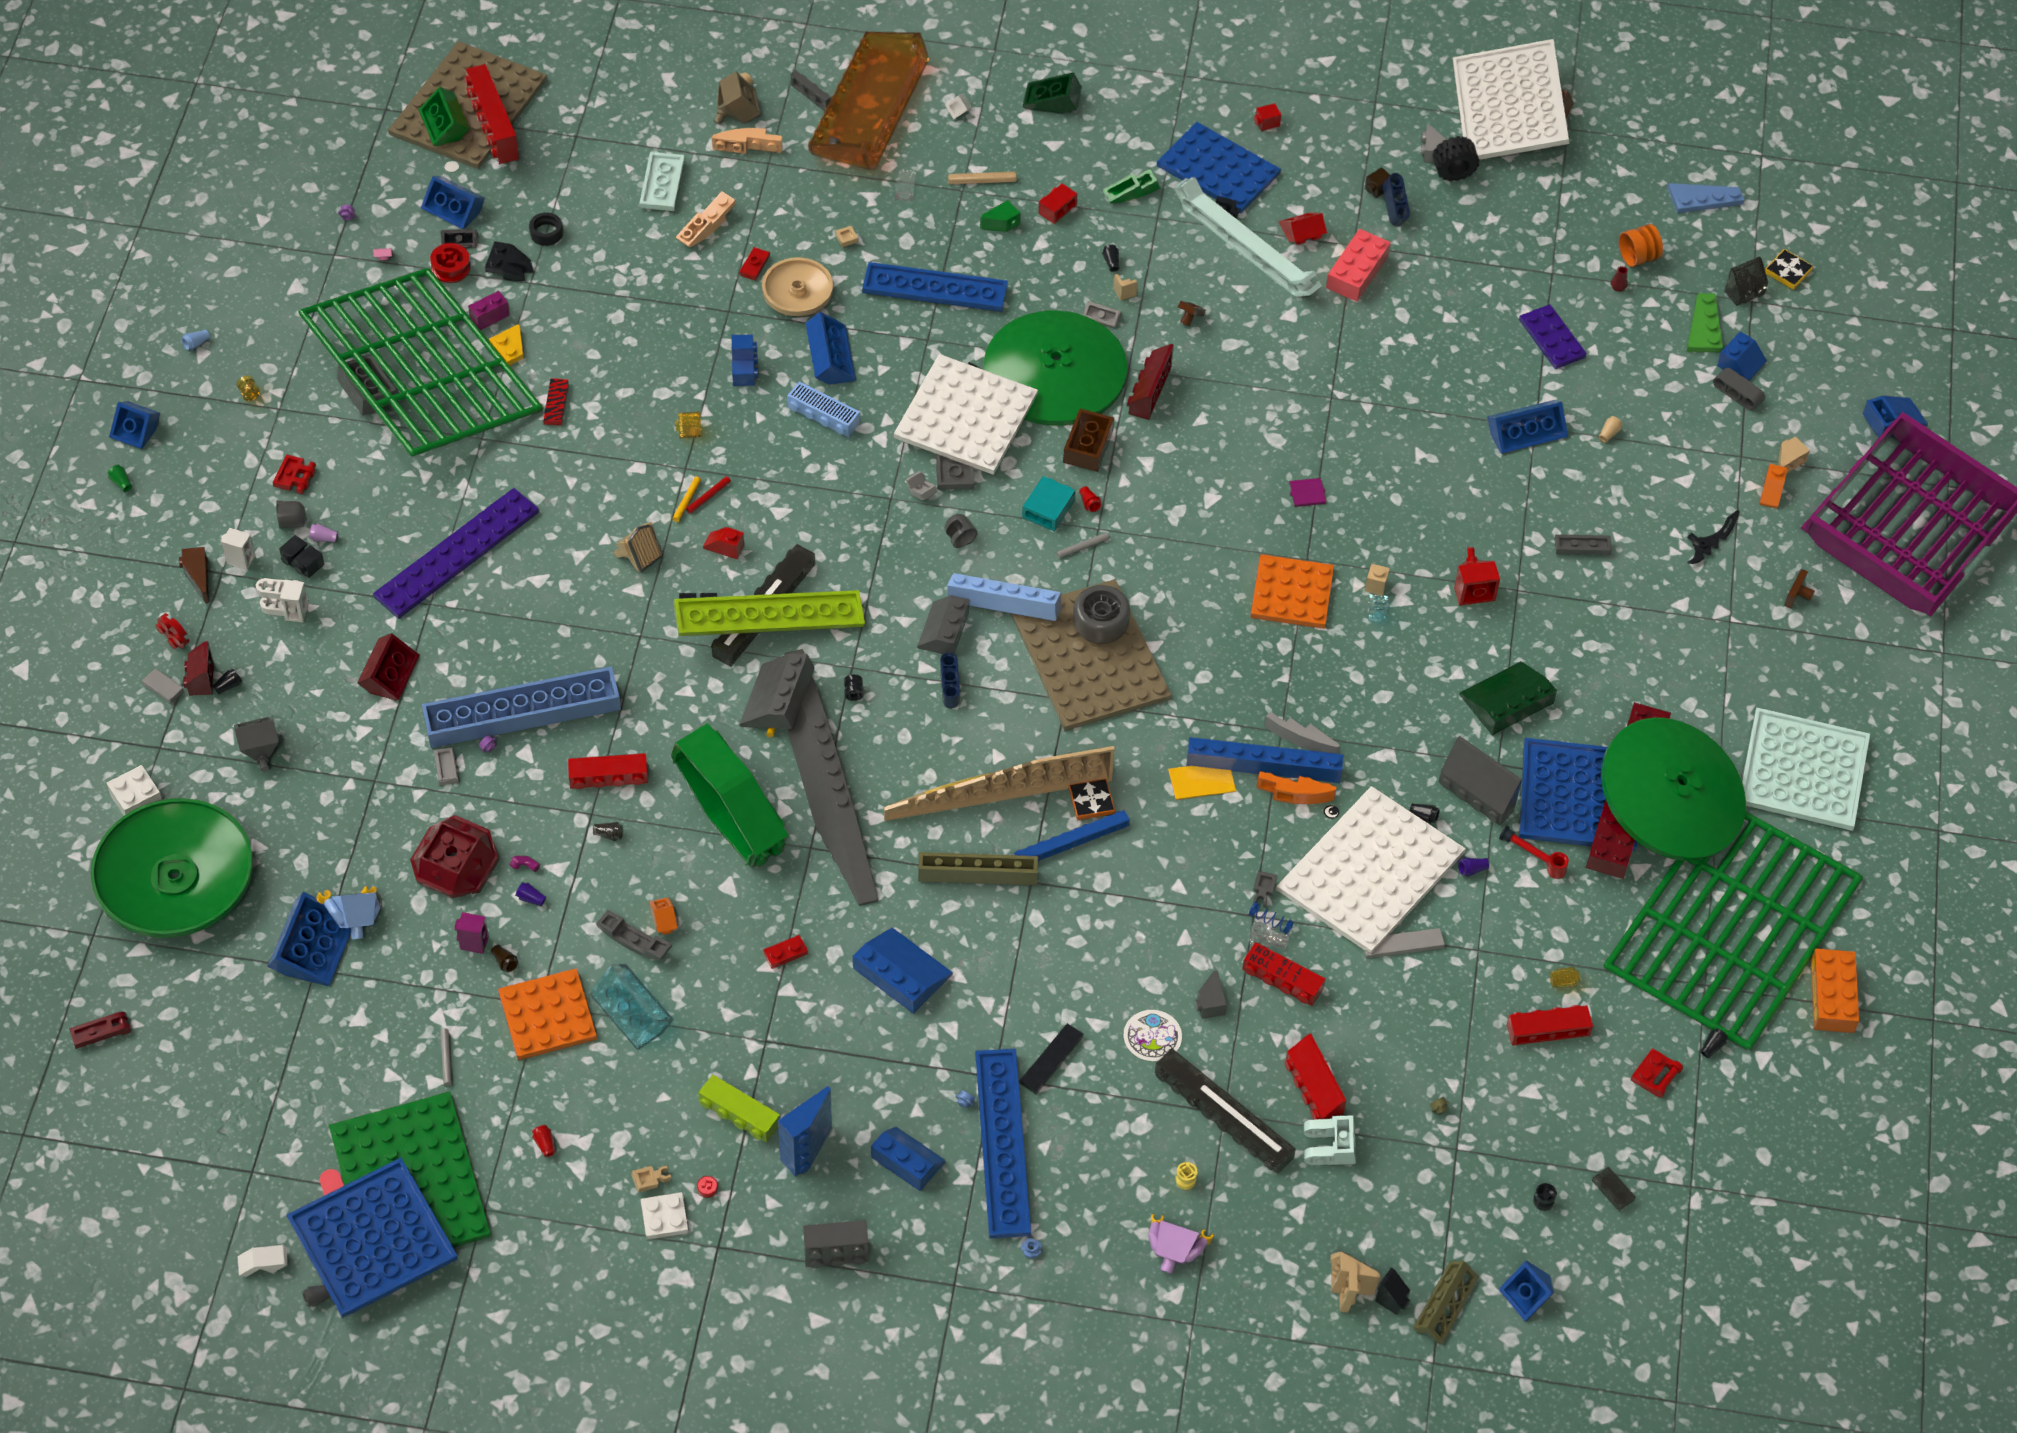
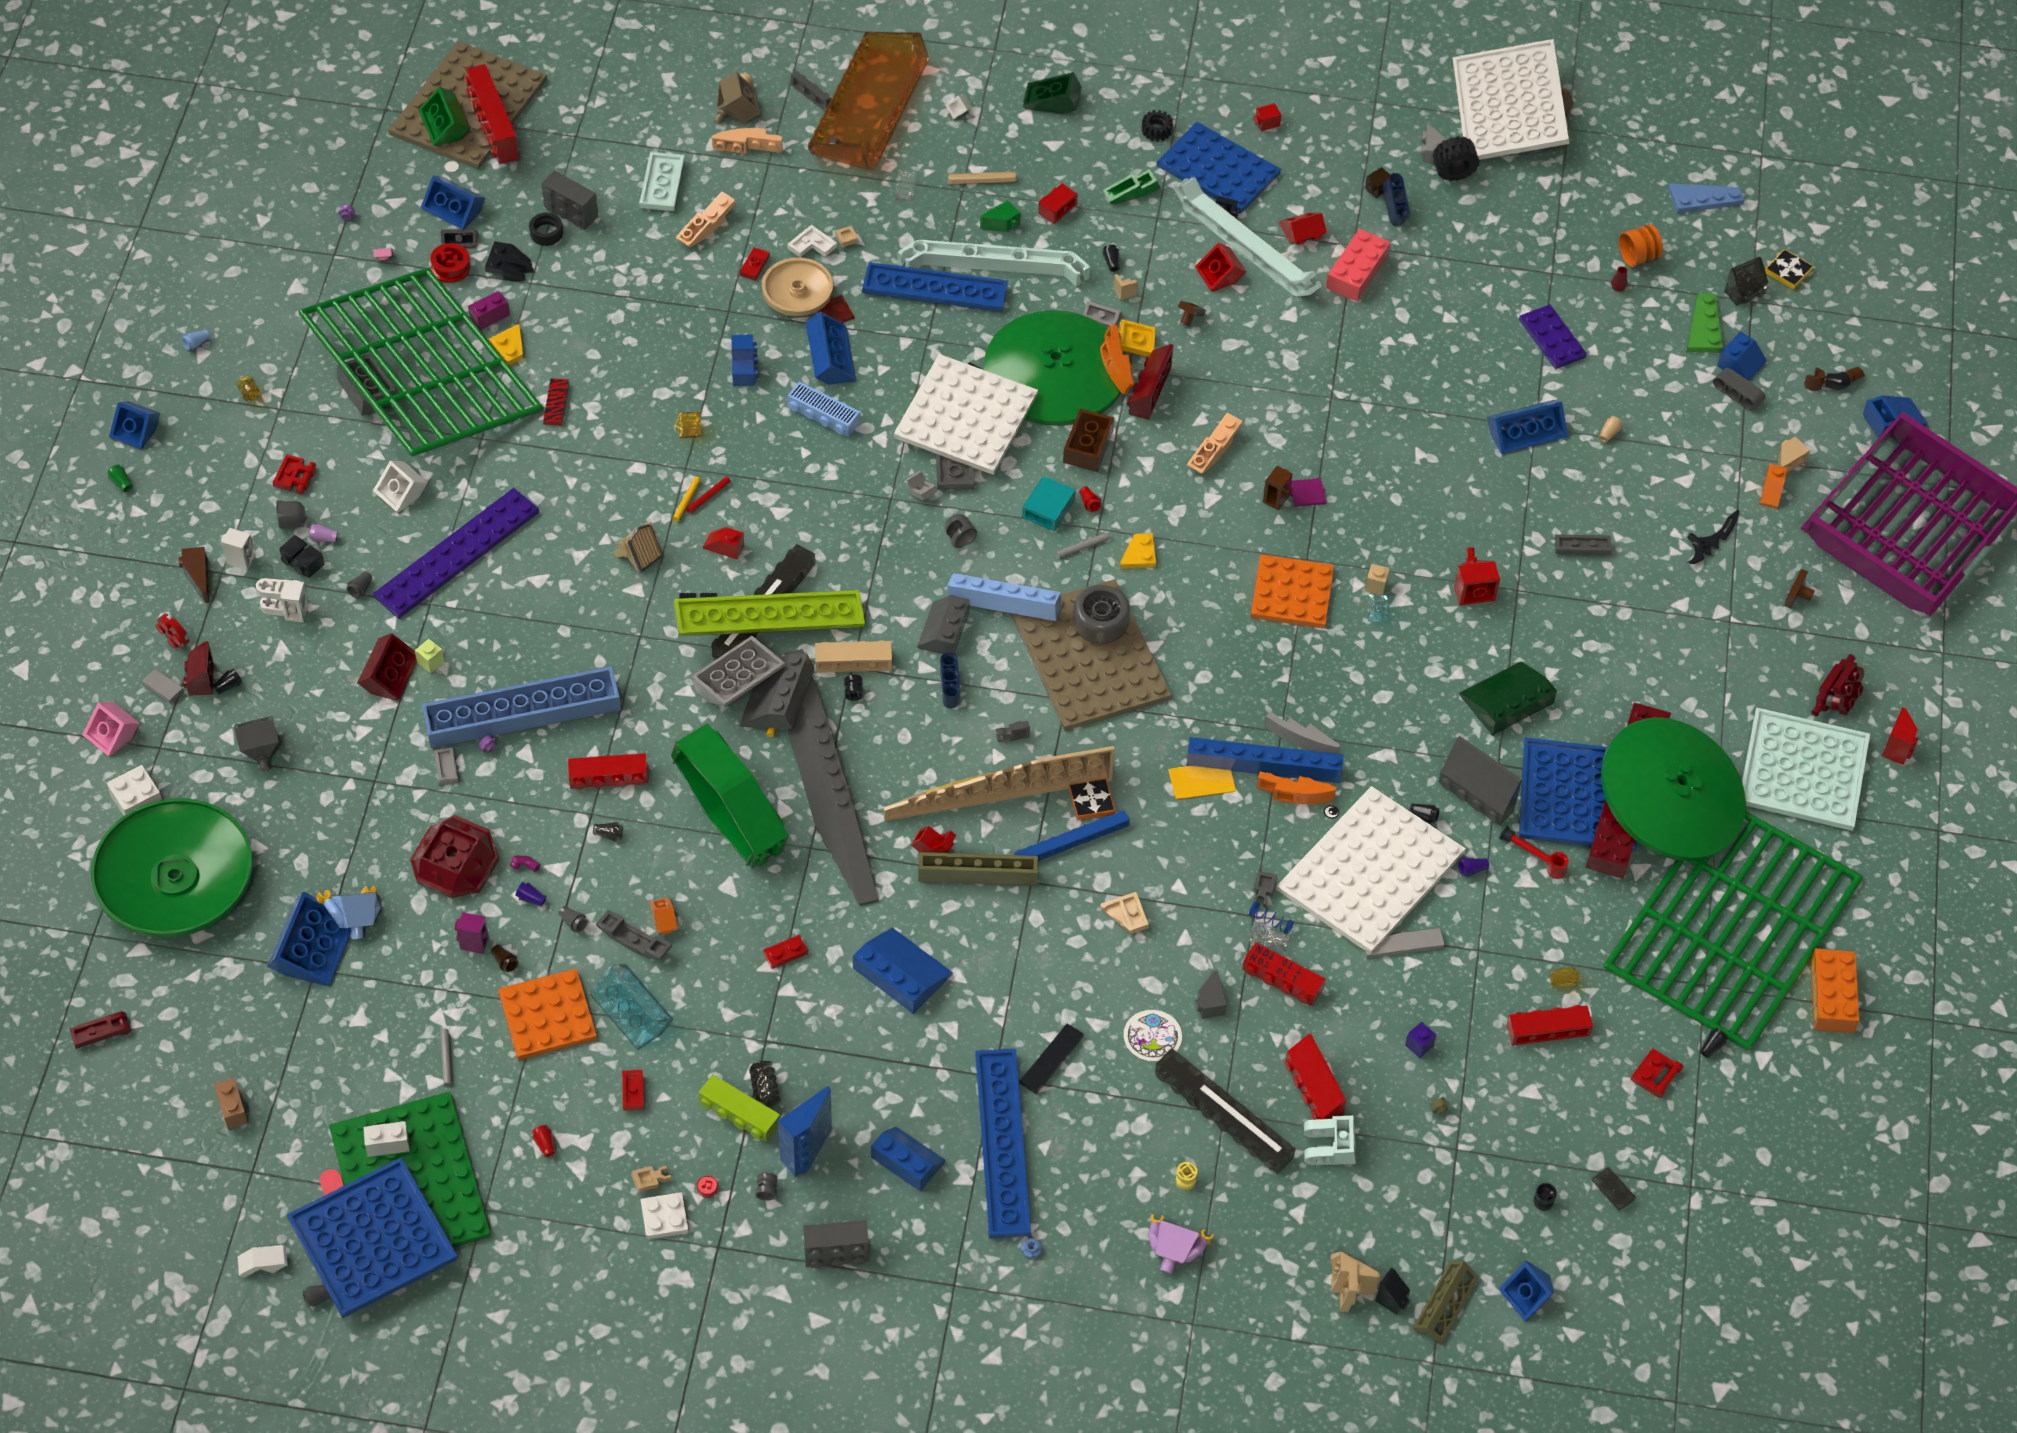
medium blue plate [956,1090,975,1108] -> none
none -> bright pink slope [82,702,139,756]
none -> medium nougat brick [214,1078,248,1130]
none -> dark grey cone [346,571,373,598]
none -> white brick [364,1121,410,1157]
none -> white slope [373,460,428,512]
none -> yellowish green brick [415,639,444,674]
none -> dark grey brick [541,170,598,230]
none -> dark grey cone [559,906,588,932]
none -> red plate [622,1070,644,1111]
none -> light grey slope [691,636,786,707]
none -> clear smoke piece [749,1061,781,1106]
none -> dark grey wheel [755,1172,778,1201]
none -> white plate [787,225,837,258]
none -> tan brick [815,640,892,673]
none -> clear red piece [818,295,855,323]
none -> light aqua piece [898,240,1090,287]
none -> red brick [911,826,956,853]
none -> dark grey plate [996,721,1030,742]
none -> orange slope [1100,324,1134,395]
none -> tan wing [1100,892,1149,934]
none -> yellow plate [1119,319,1156,357]
none -> yellow wing [1120,533,1156,569]
none -> black tyre [1142,110,1173,142]
none -> light nougat slope [1187,413,1243,474]
none -> red slope [1195,242,1247,292]
none -> reddish brown brick [1263,466,1293,510]
none -> dark purple brick [1405,1022,1436,1058]
none -> piece [1804,367,1865,391]
none -> dark red piece [1811,654,1864,717]
none -> red slope [1882,707,1919,765]

